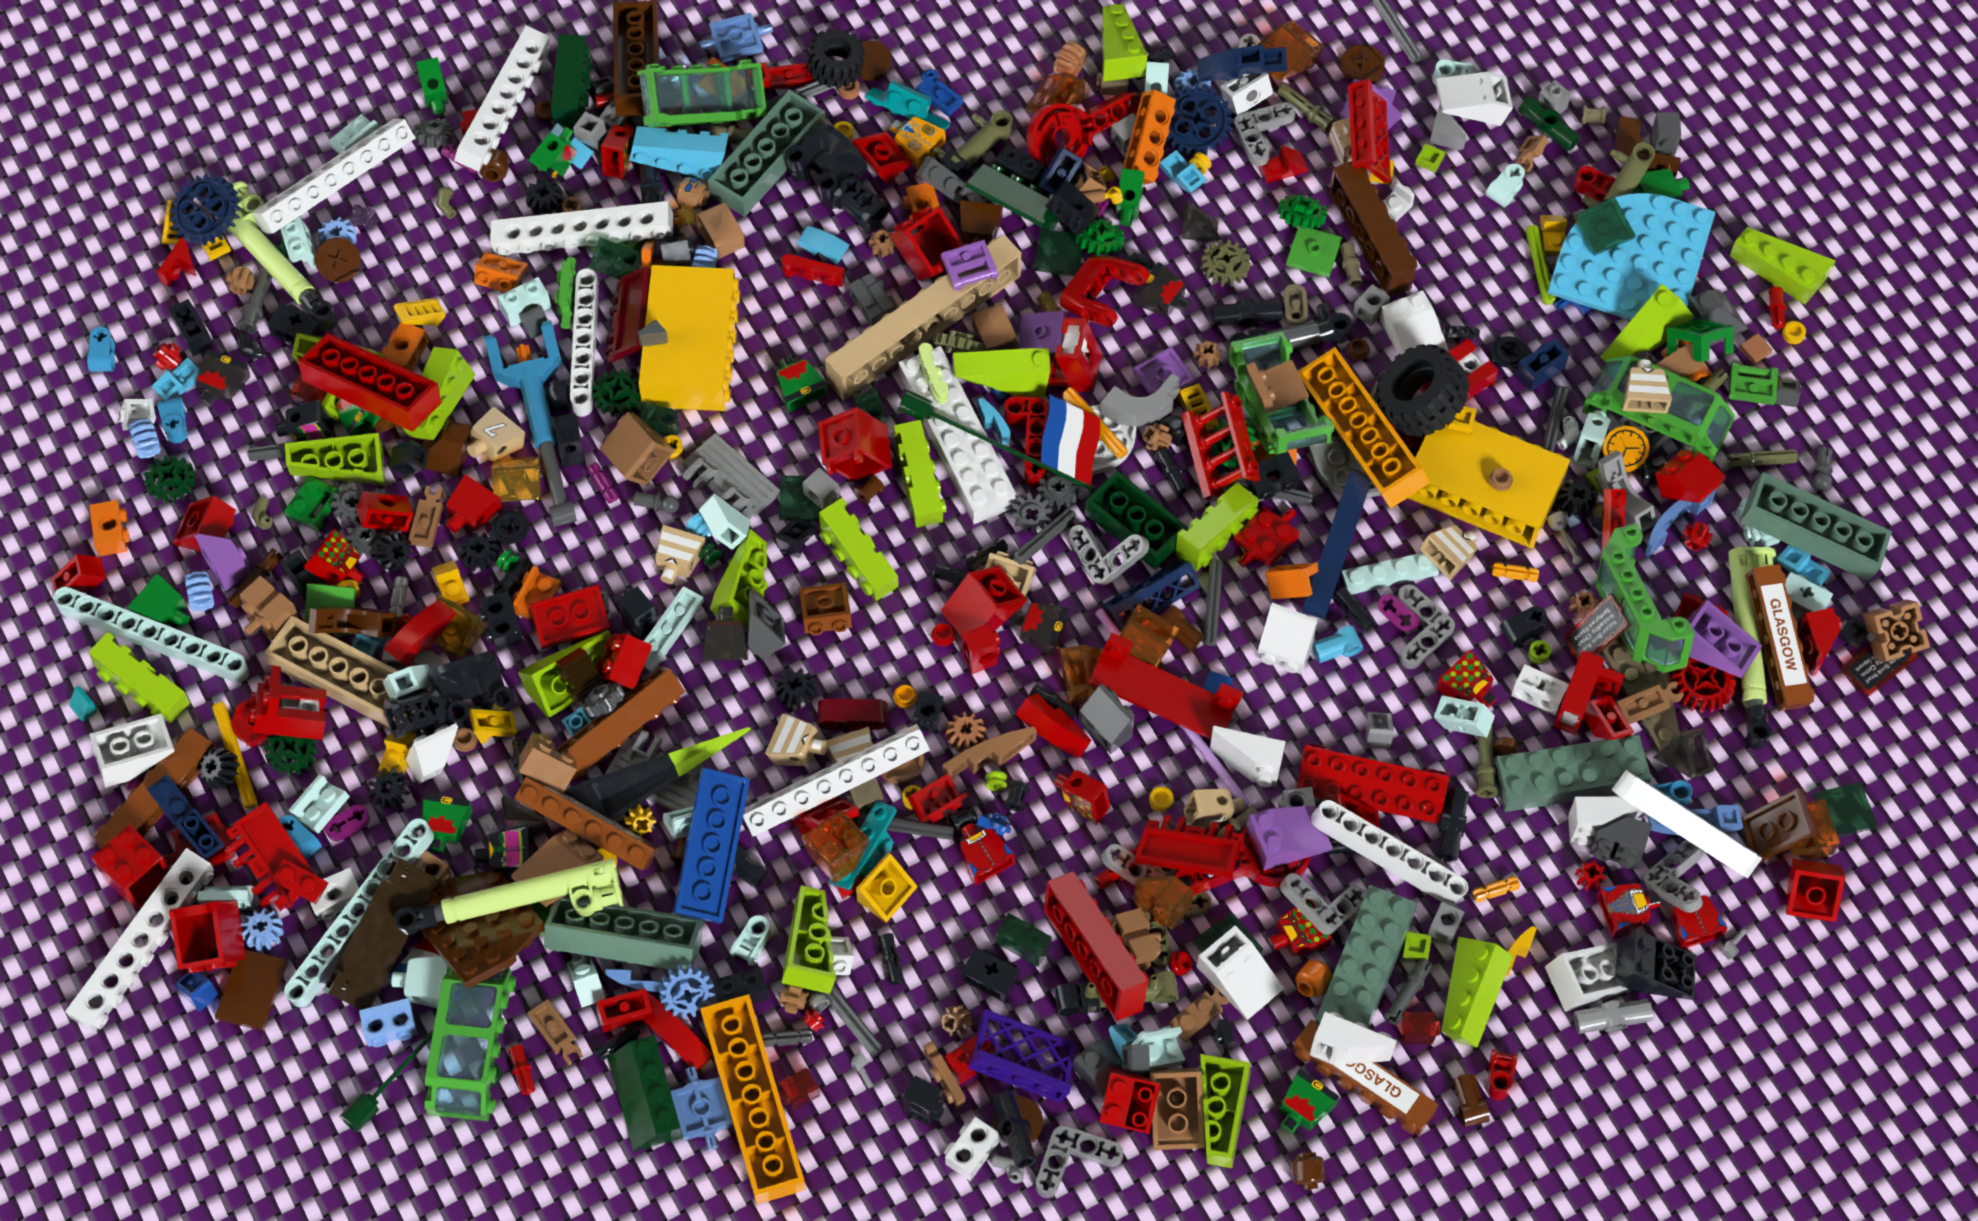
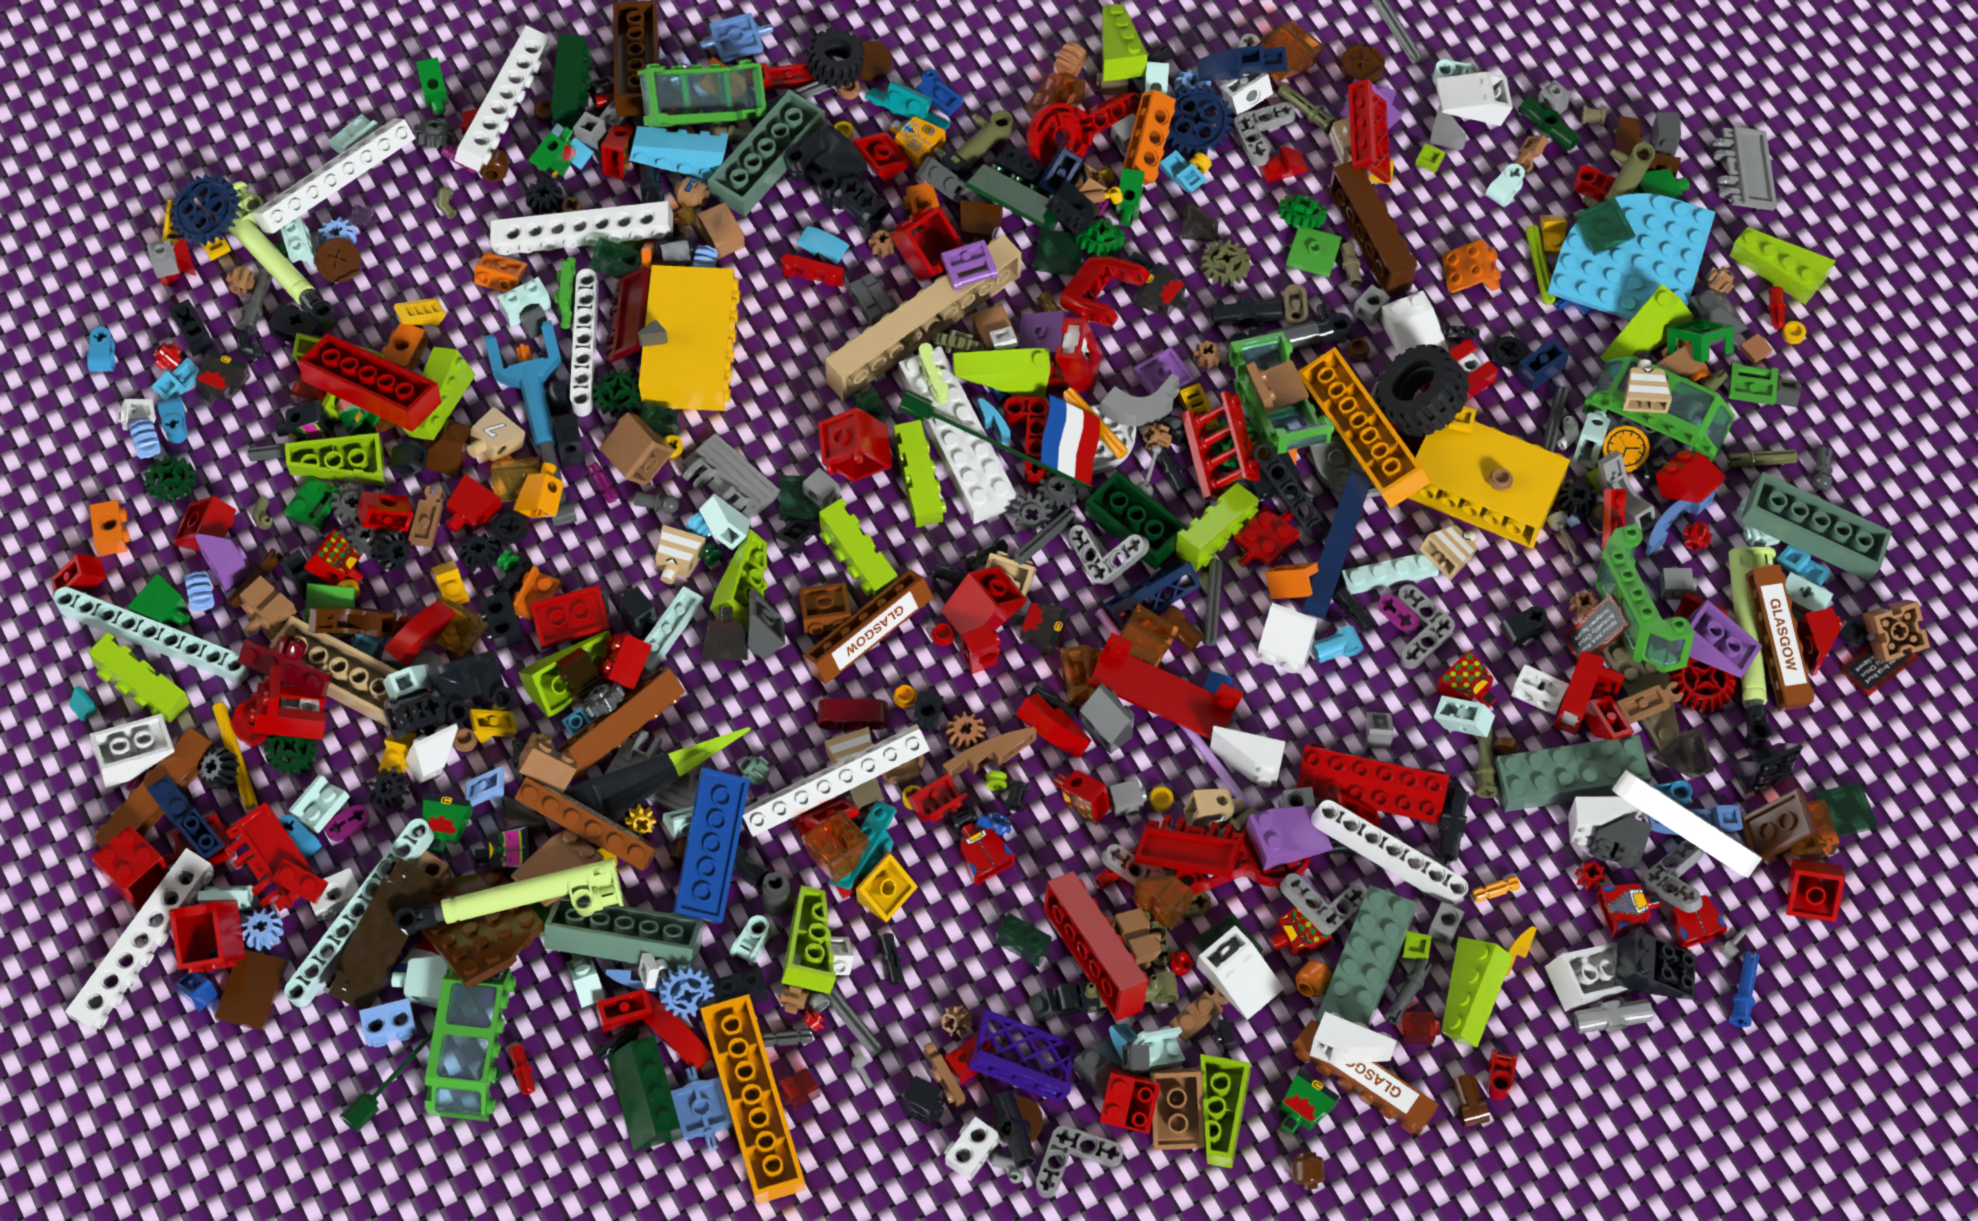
light grey axle [389,576,408,621] -> none
medium nougat plate [527,999,583,1066] -> none
tan torso [765,714,828,766] -> none
black gear [775,668,815,709] -> none
green torso [776,356,828,414] -> none
reddish brown bush [854,474,885,505] -> none
dark grey axle [858,812,955,840] -> none
black brick [961,947,1020,1003] -> none
white bracket [1384,182,1415,222] -> none
light orange axle [1492,562,1539,582] -> none
lime bush [1528,640,1551,664] -> none
none -> light grey brick [147,240,180,279]
none -> dark red plate [237,635,332,697]
none -> light blue slope [465,766,505,807]
none -> light orange torso [513,462,564,518]
none -> white tile [638,953,668,989]
none -> sand green gear [740,756,770,786]
none -> dark grey plant [761,871,795,917]
none -> dark orange brick [802,569,933,684]
none -> white tile [989,326,1018,350]
none -> black plate [1029,988,1059,1022]
none -> light grey brick [1108,779,1147,817]
none -> light grey hinge [1136,445,1162,498]
none -> black beam [1252,443,1328,541]
none -> orange bracket [1442,239,1501,293]
none -> light grey brick [1659,568,1697,600]
none -> medium nougat gear [1706,266,1735,294]
none -> light grey hinge [1712,127,1777,211]
none -> blue pin [1729,952,1760,1027]
none -> black slope [1731,743,1803,795]

